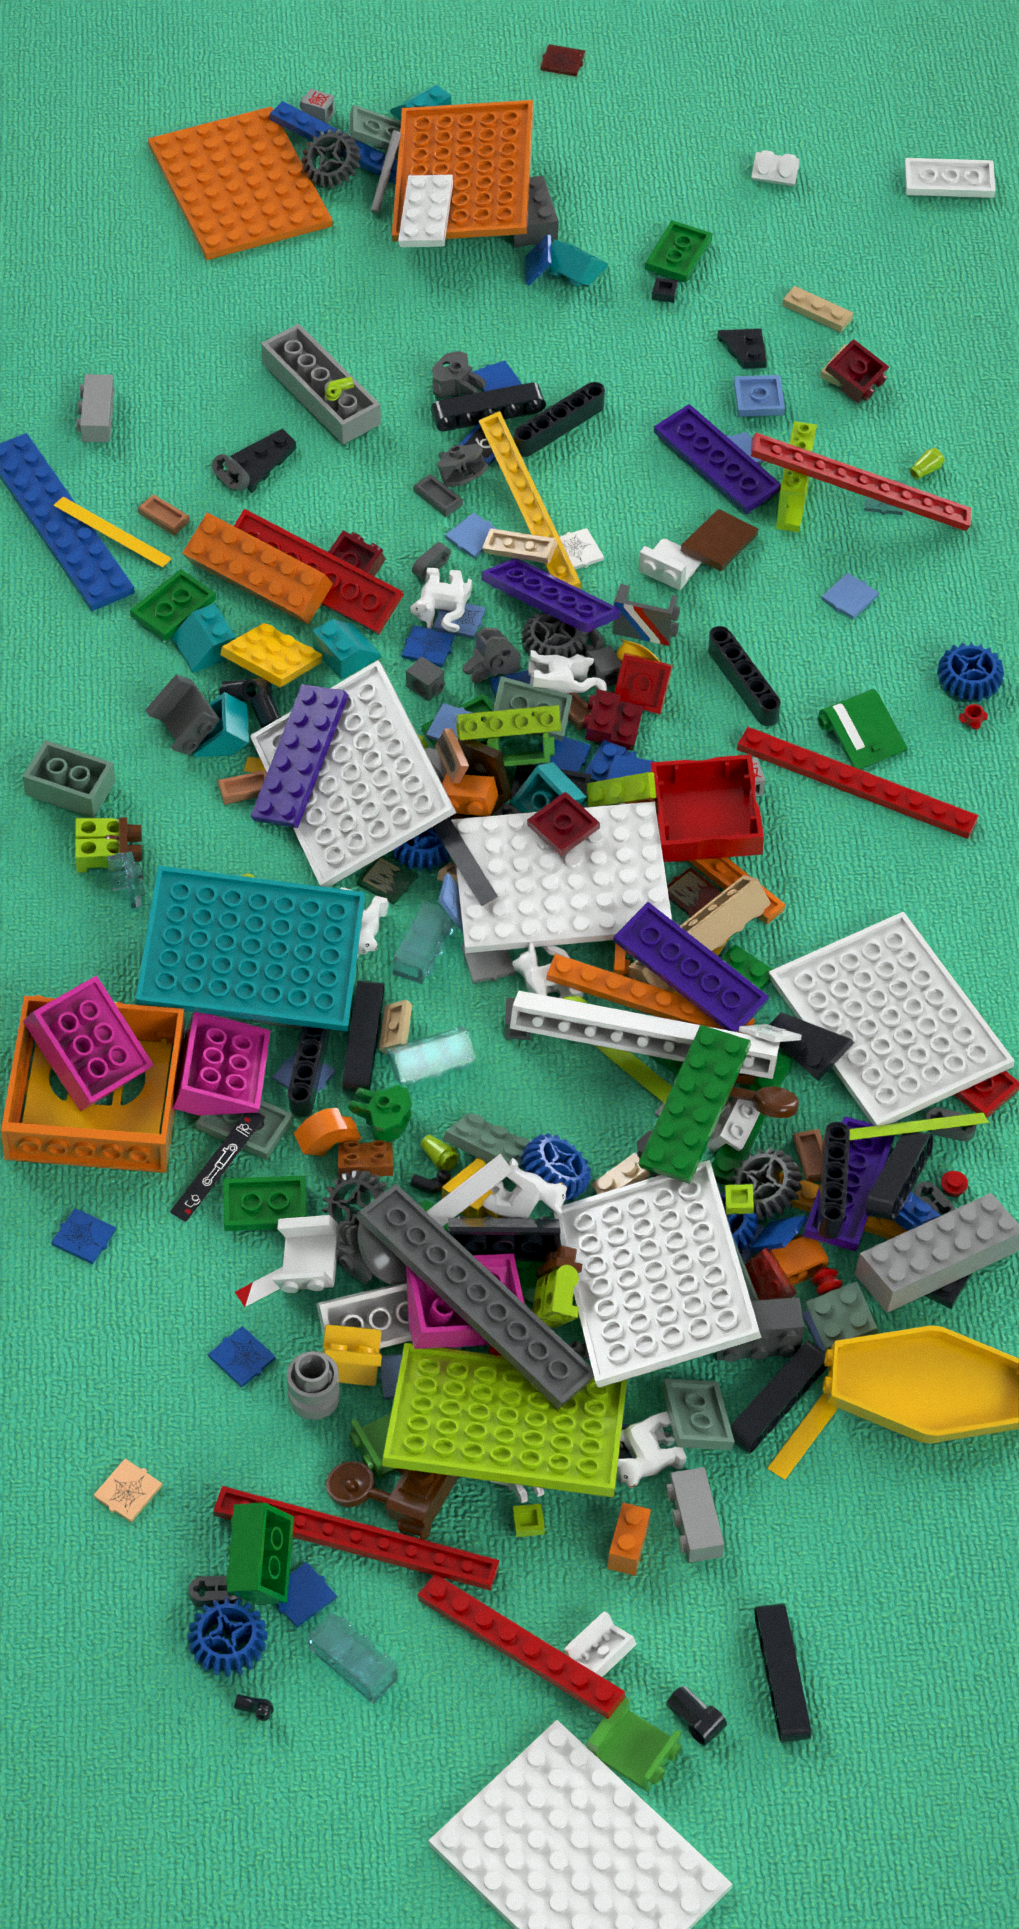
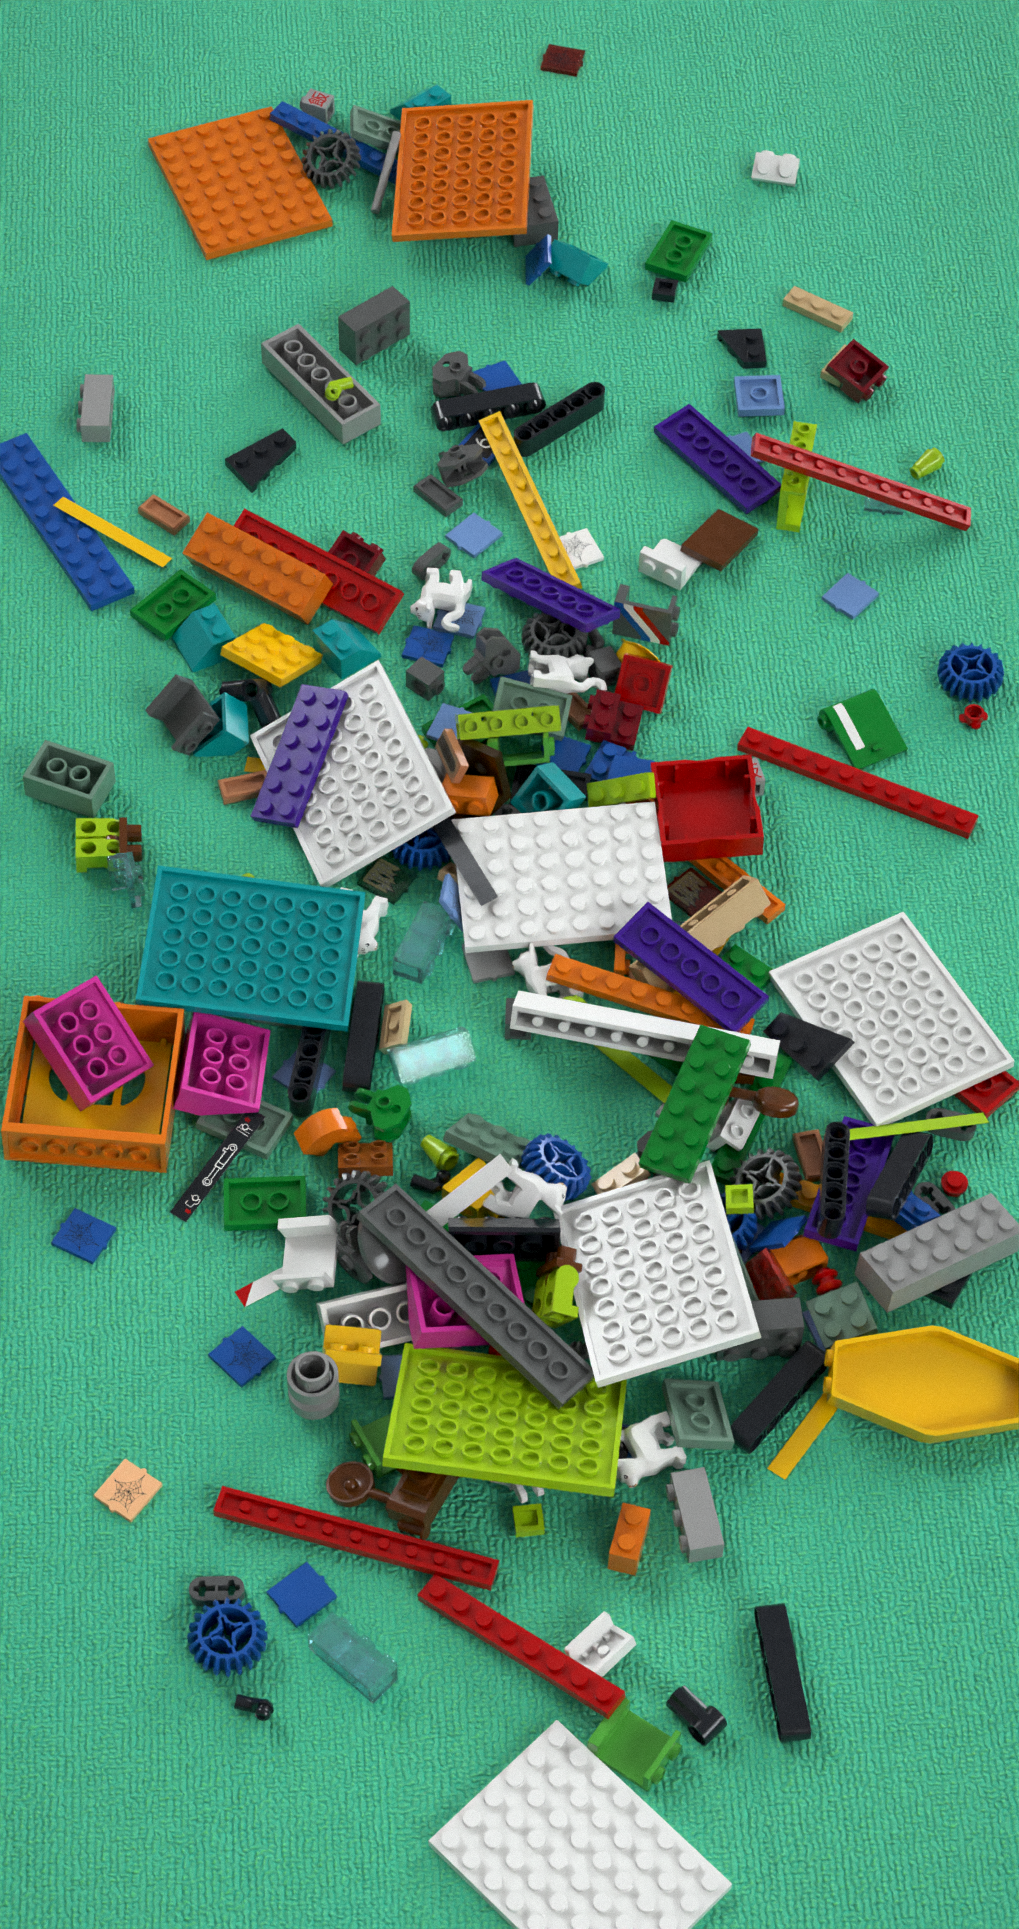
dark grey beam [212,454,250,491] -> none
green brick [226,1502,294,1605] -> none
white plate [398,175,454,247] -> none
tan plate [482,528,557,563] -> none
dark red plate [527,791,600,857] -> none
black beam [708,626,781,726] -> none
white piece [739,1024,801,1042] -> none
white plate [904,158,995,198] -> none
none -> dark grey brick [338,286,410,365]

